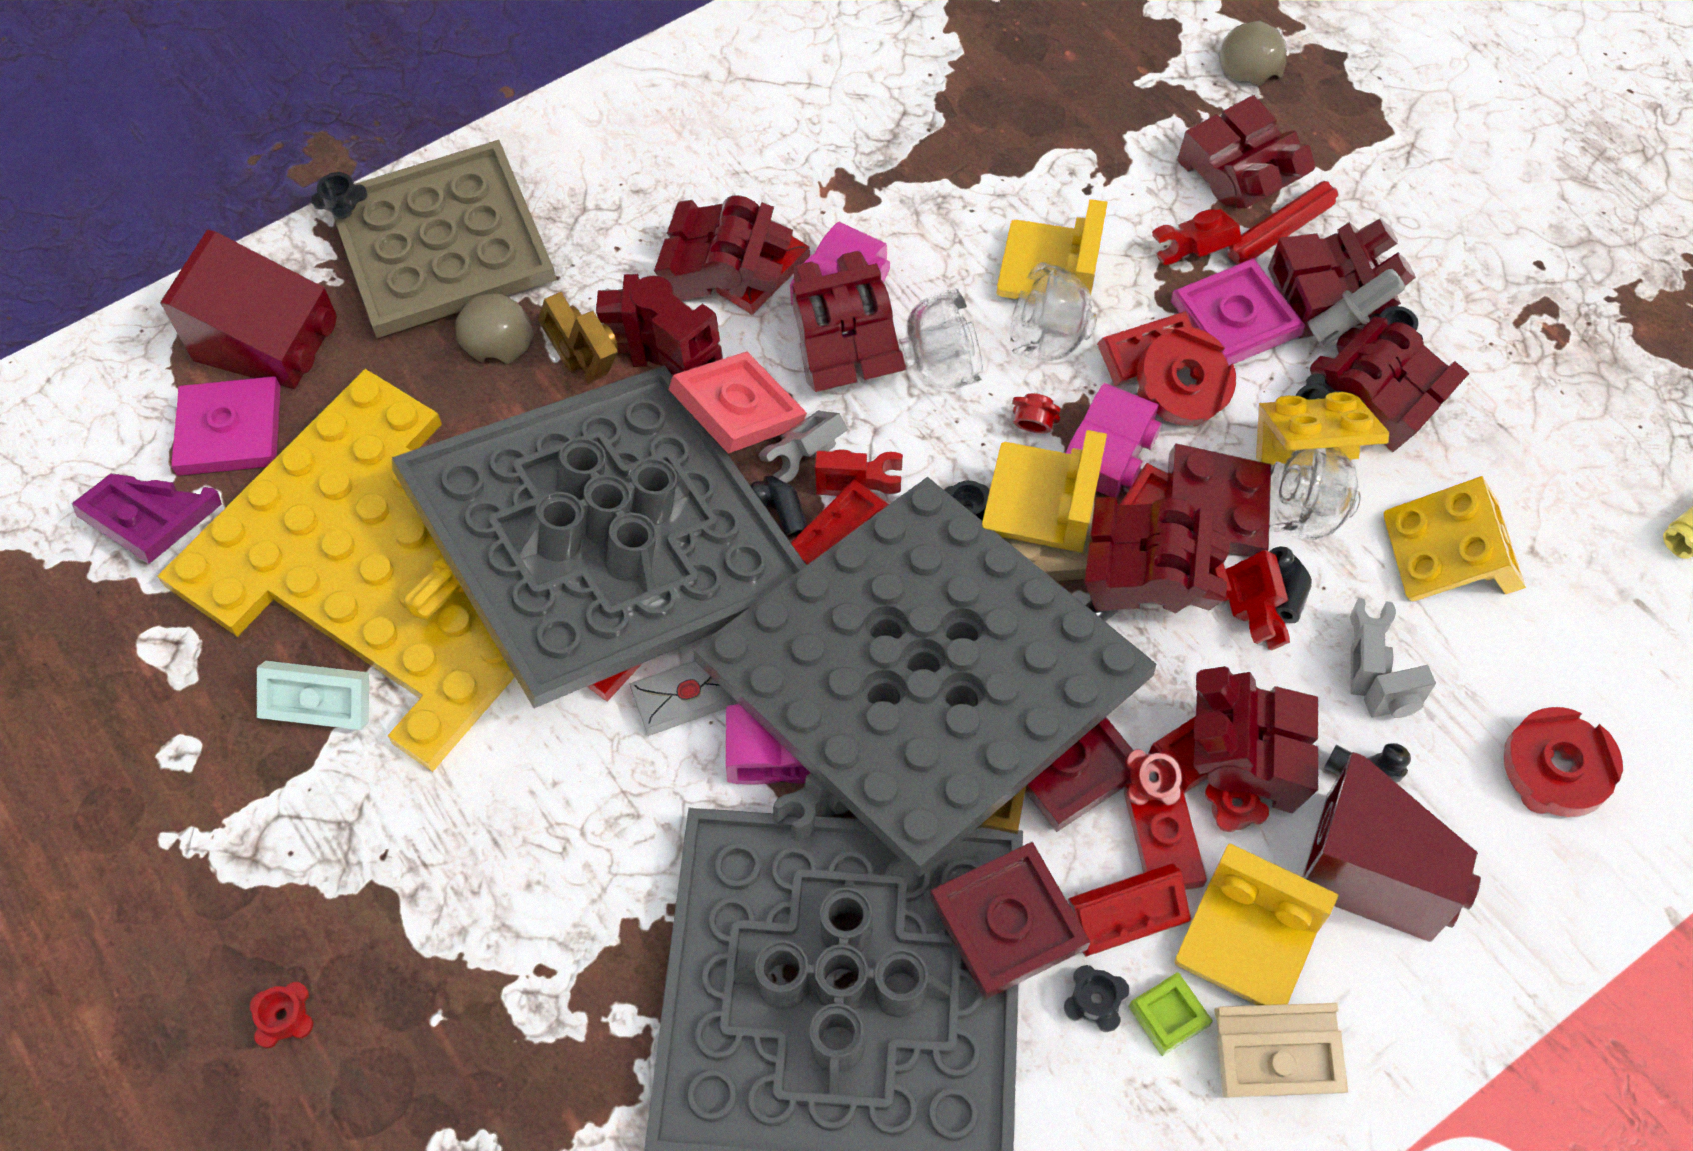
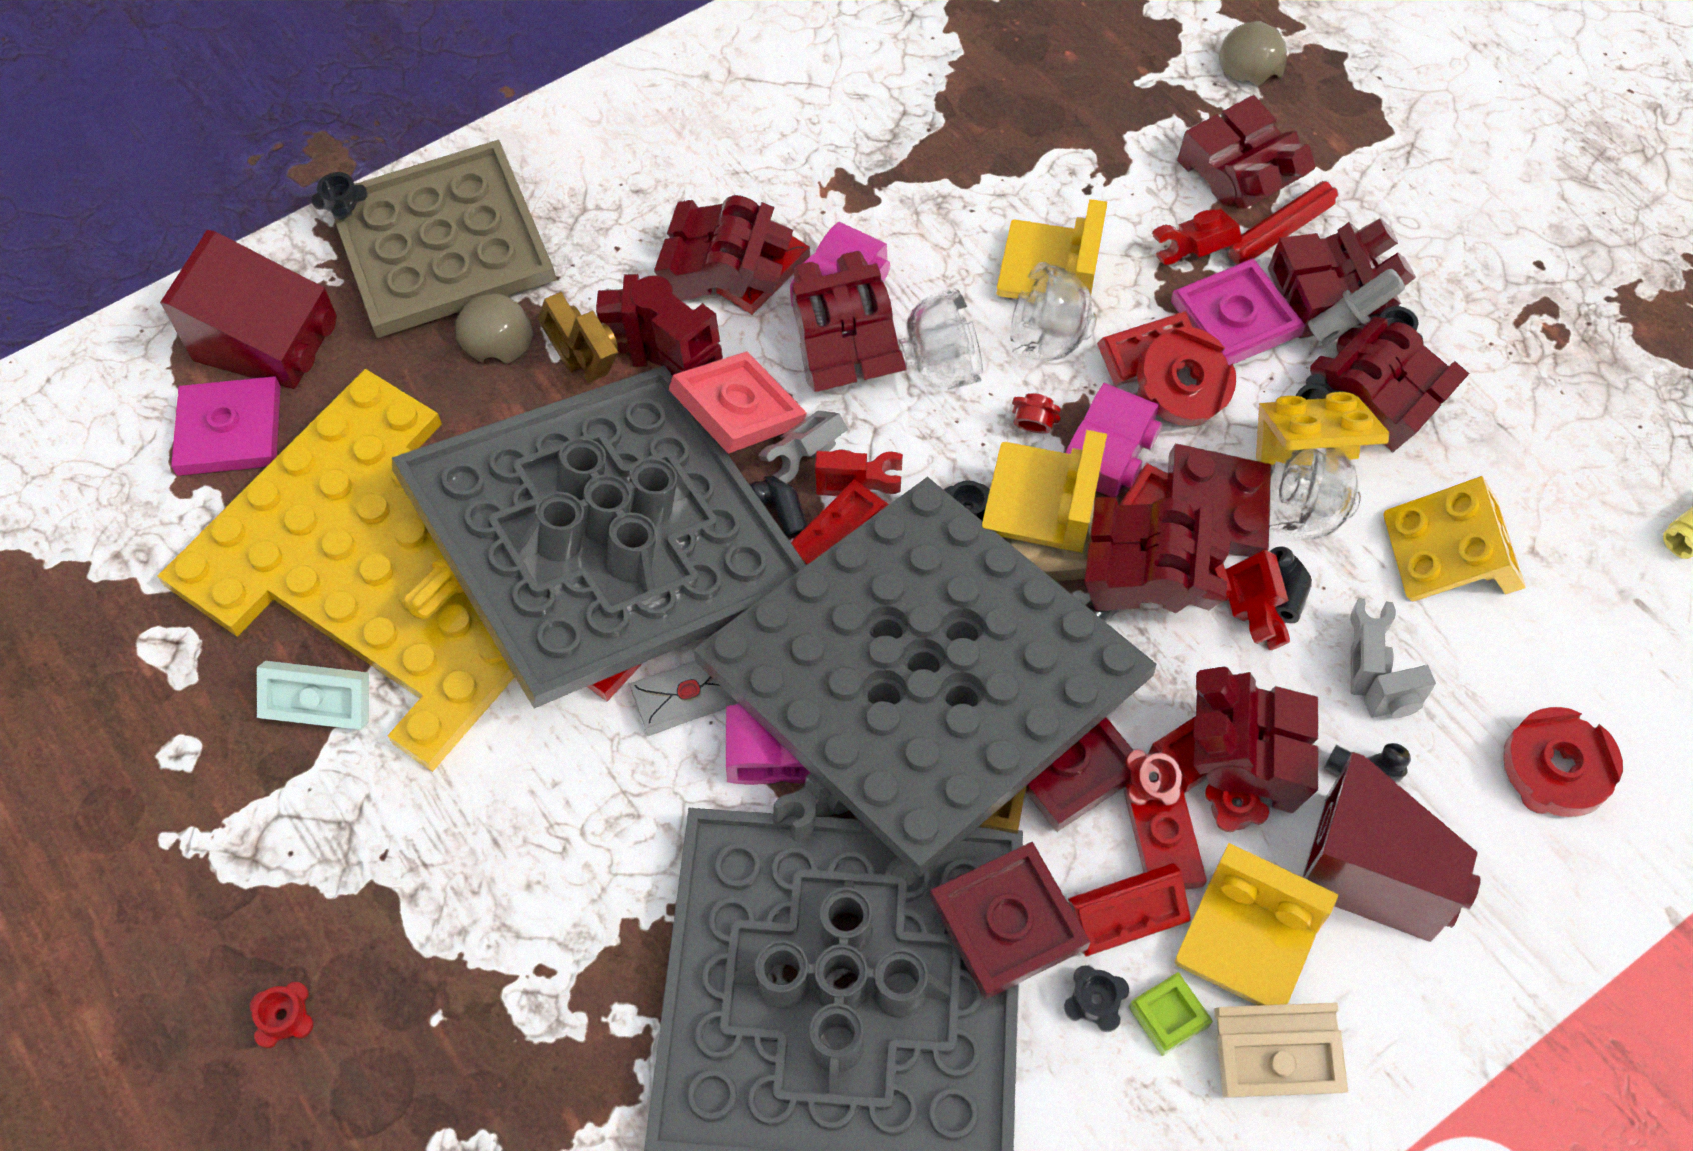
magenta wing [71,473,222,564] -> none

